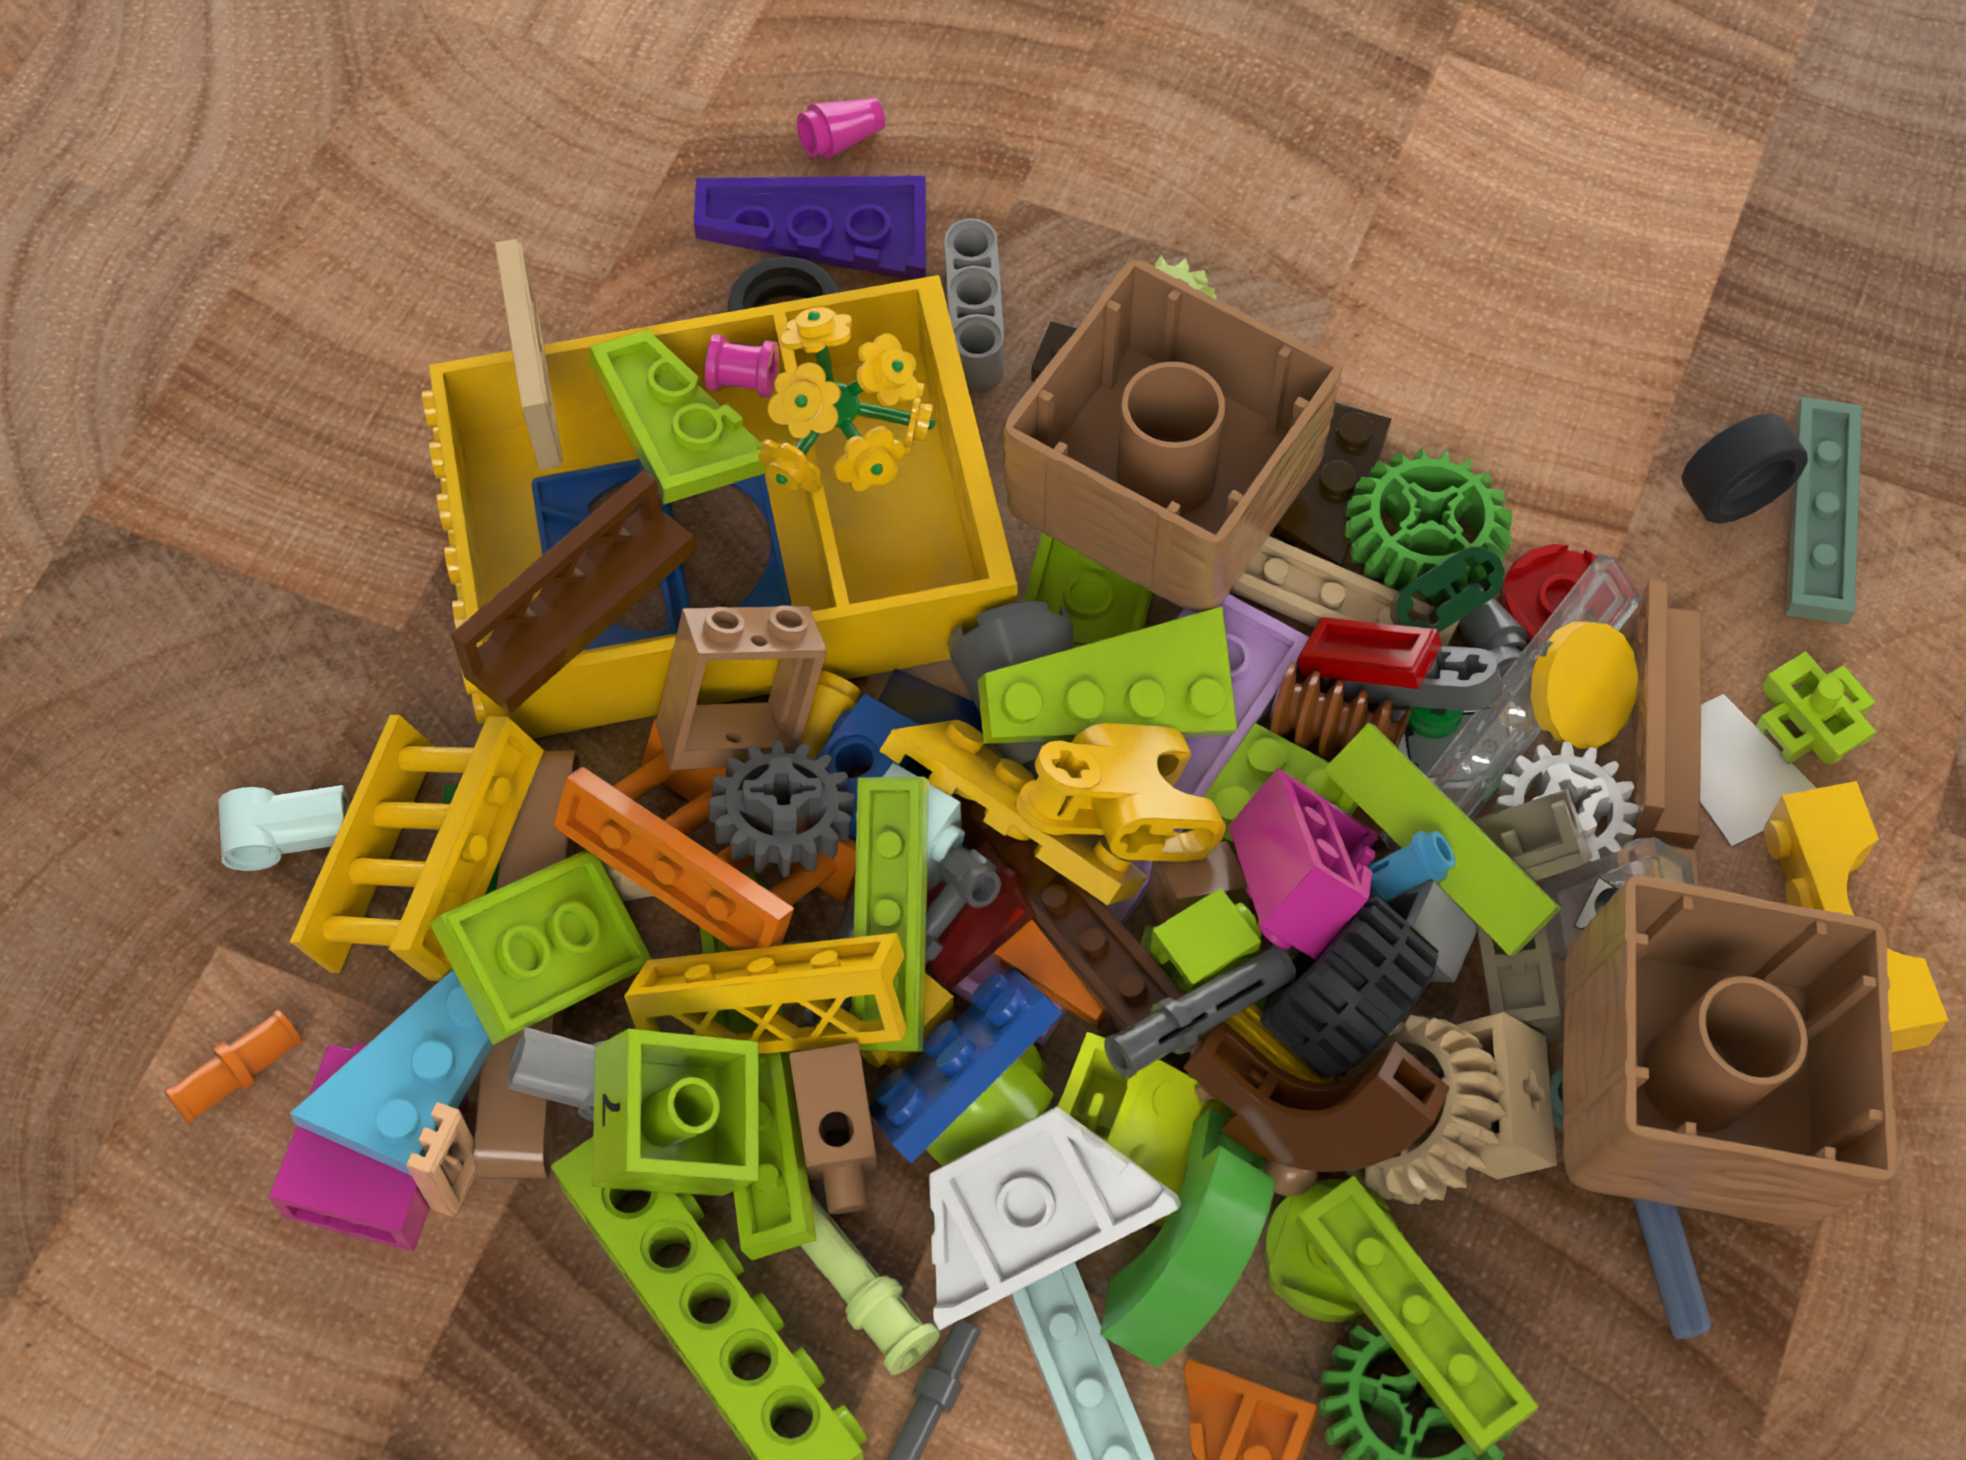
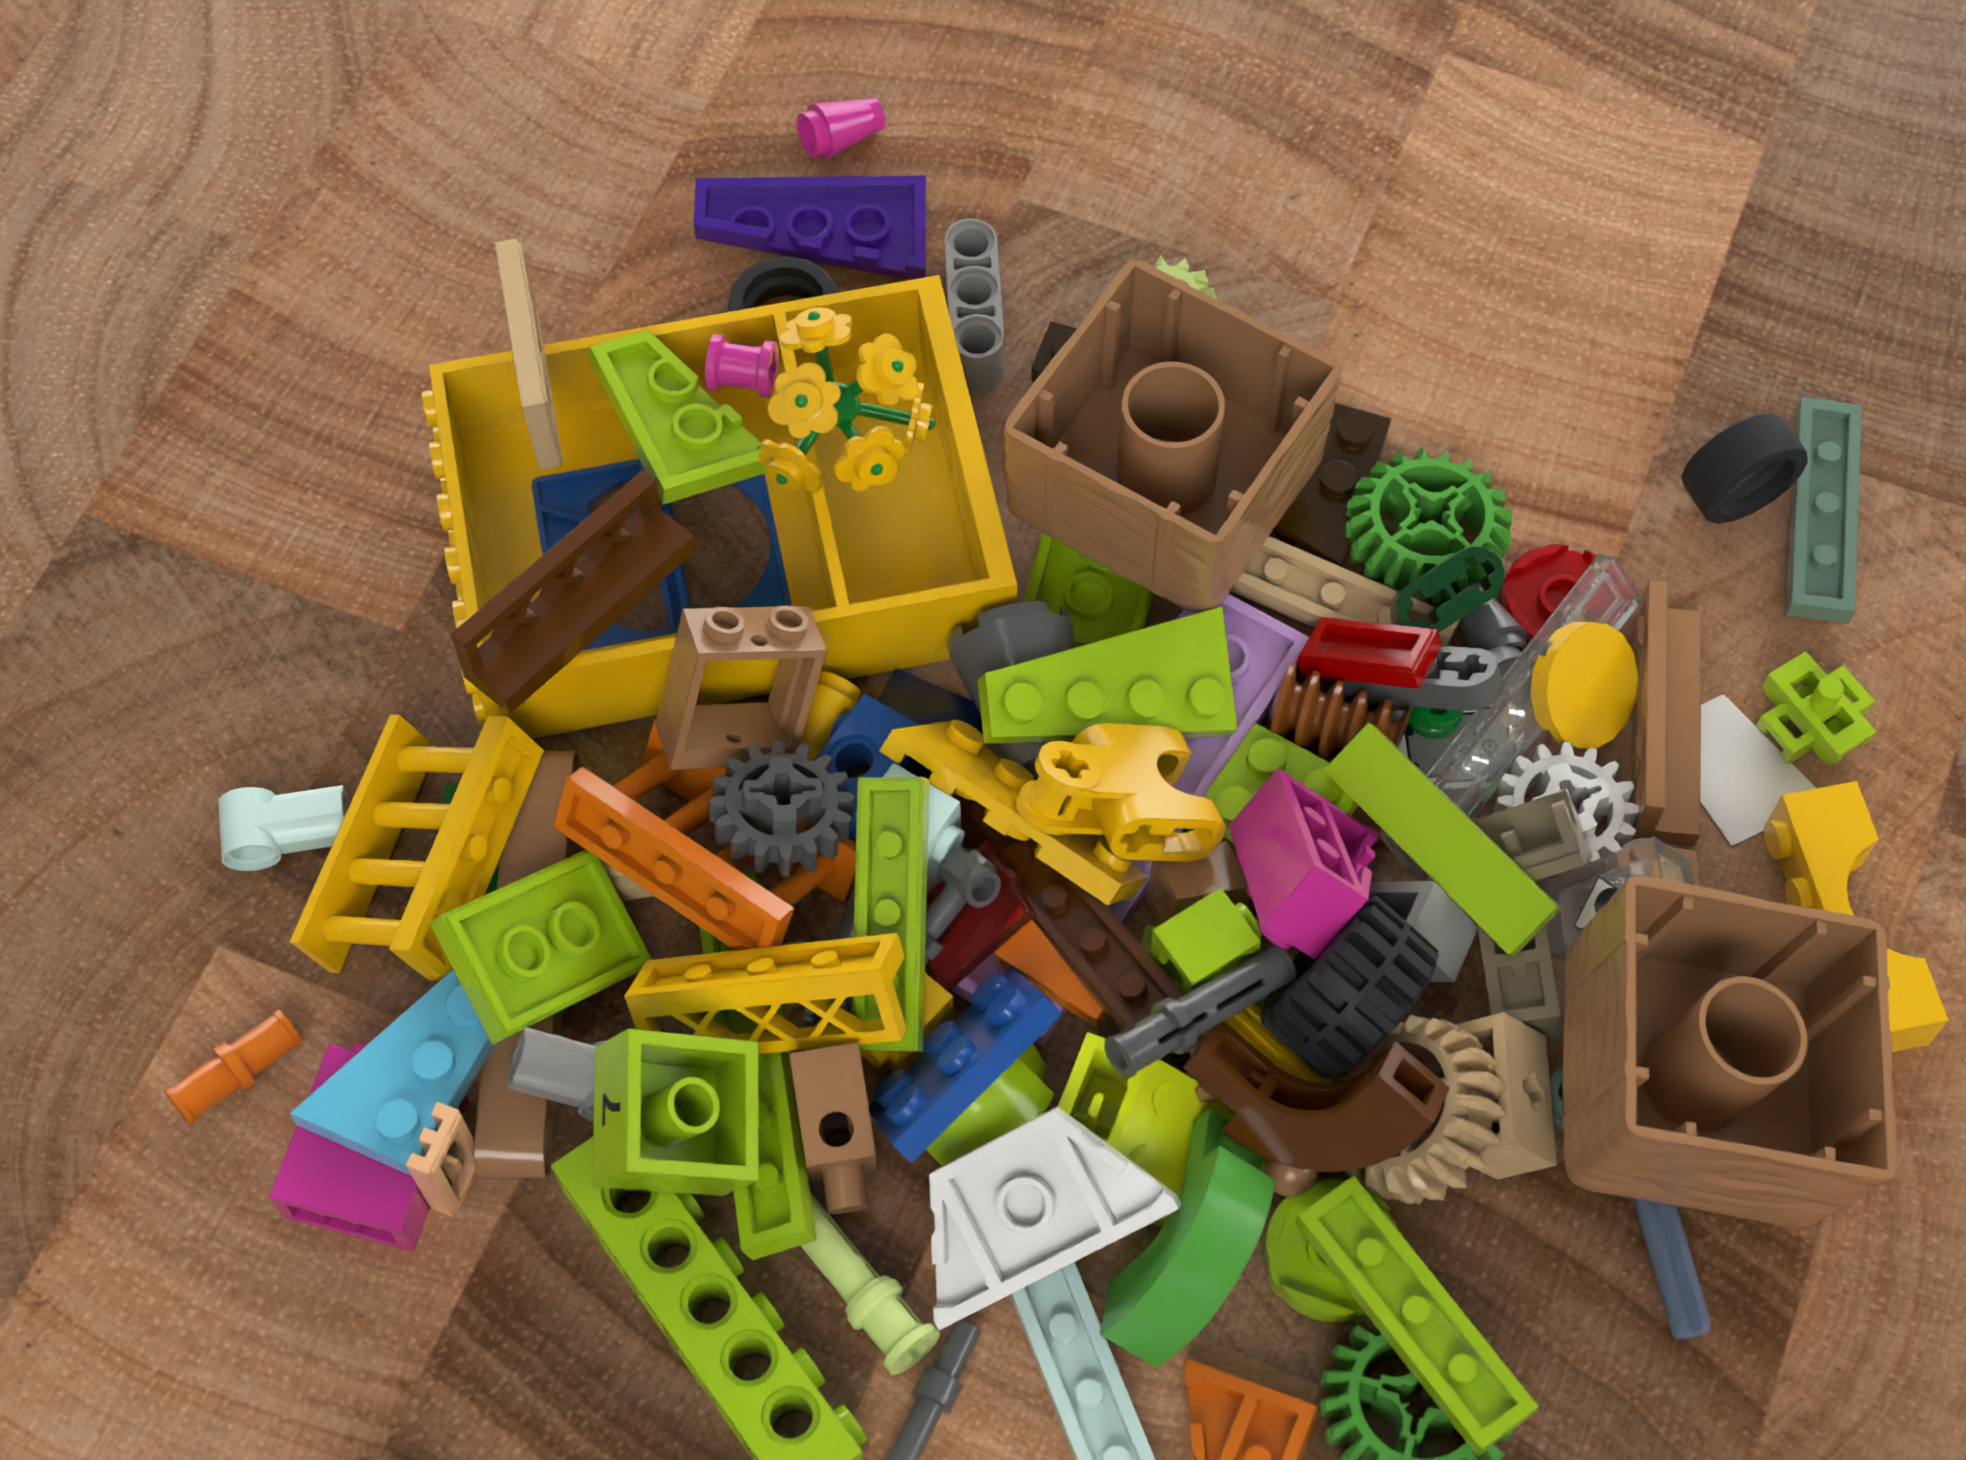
dark azure pin [1367,831,1455,904] -> none

